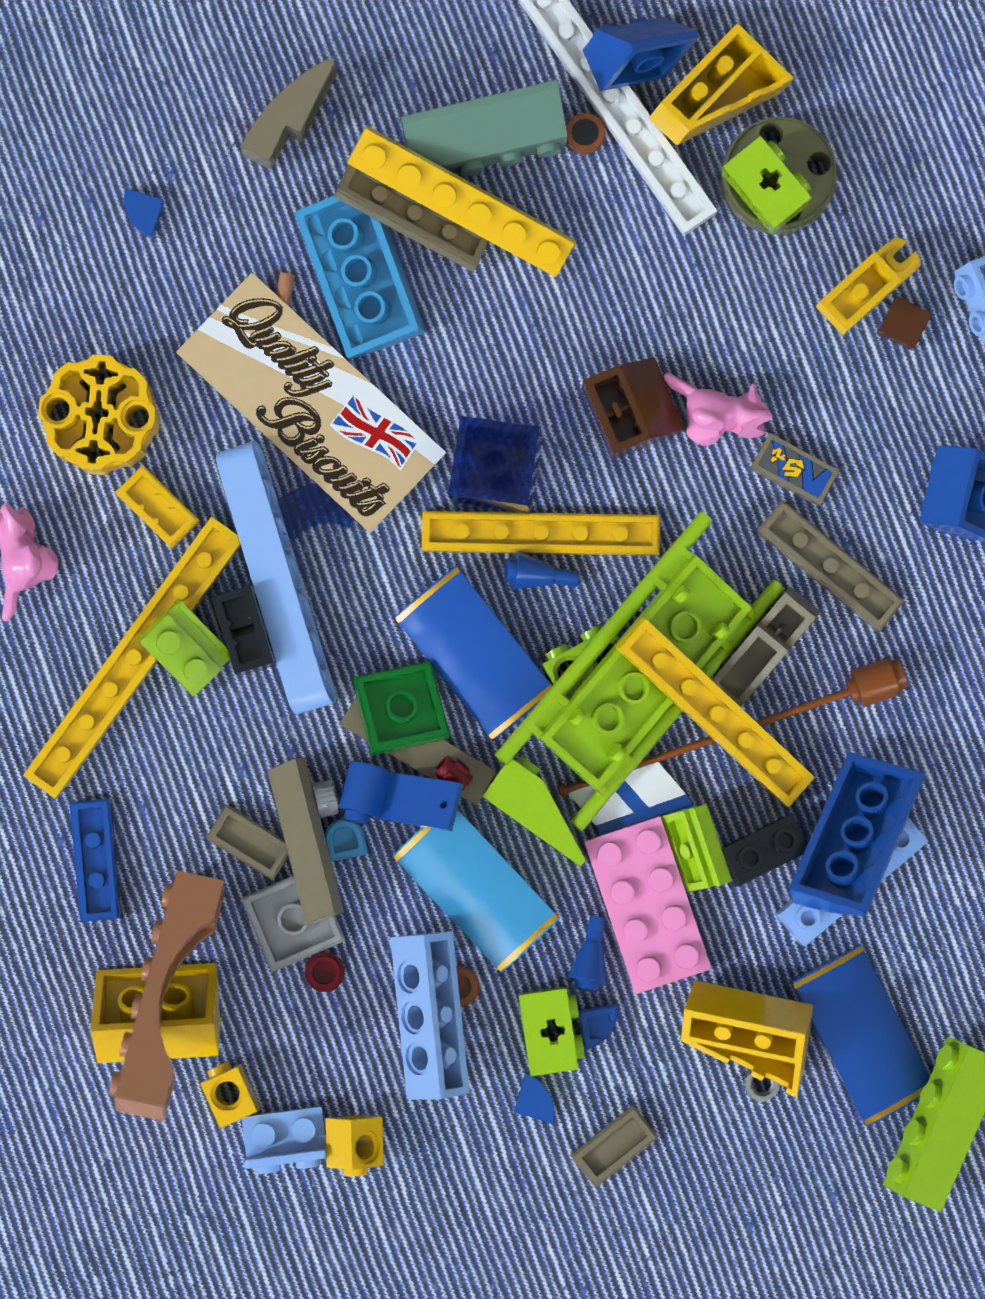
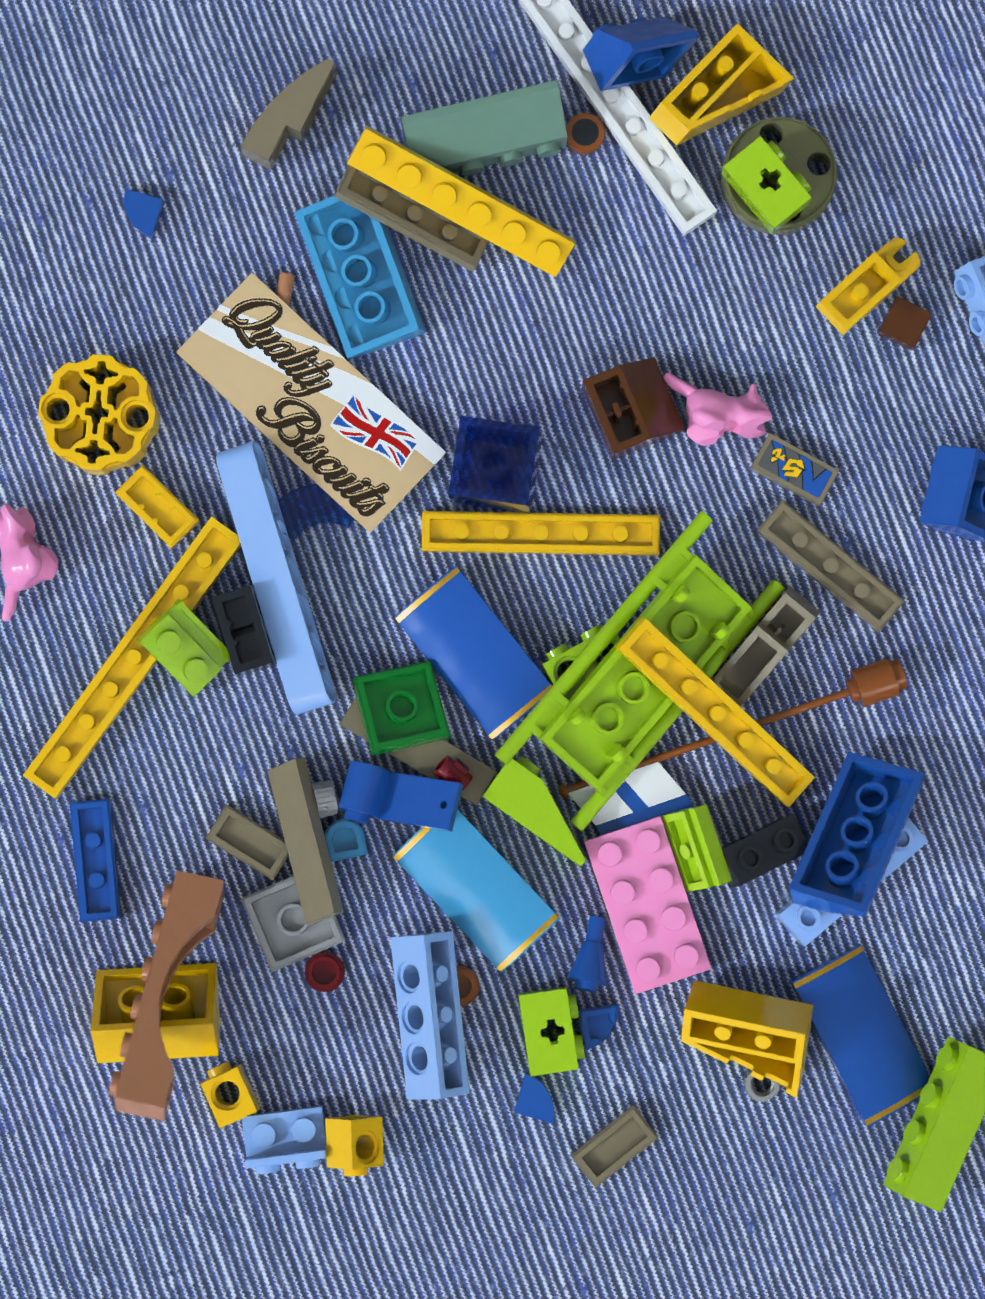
blue cone [504,551,579,590] -> none

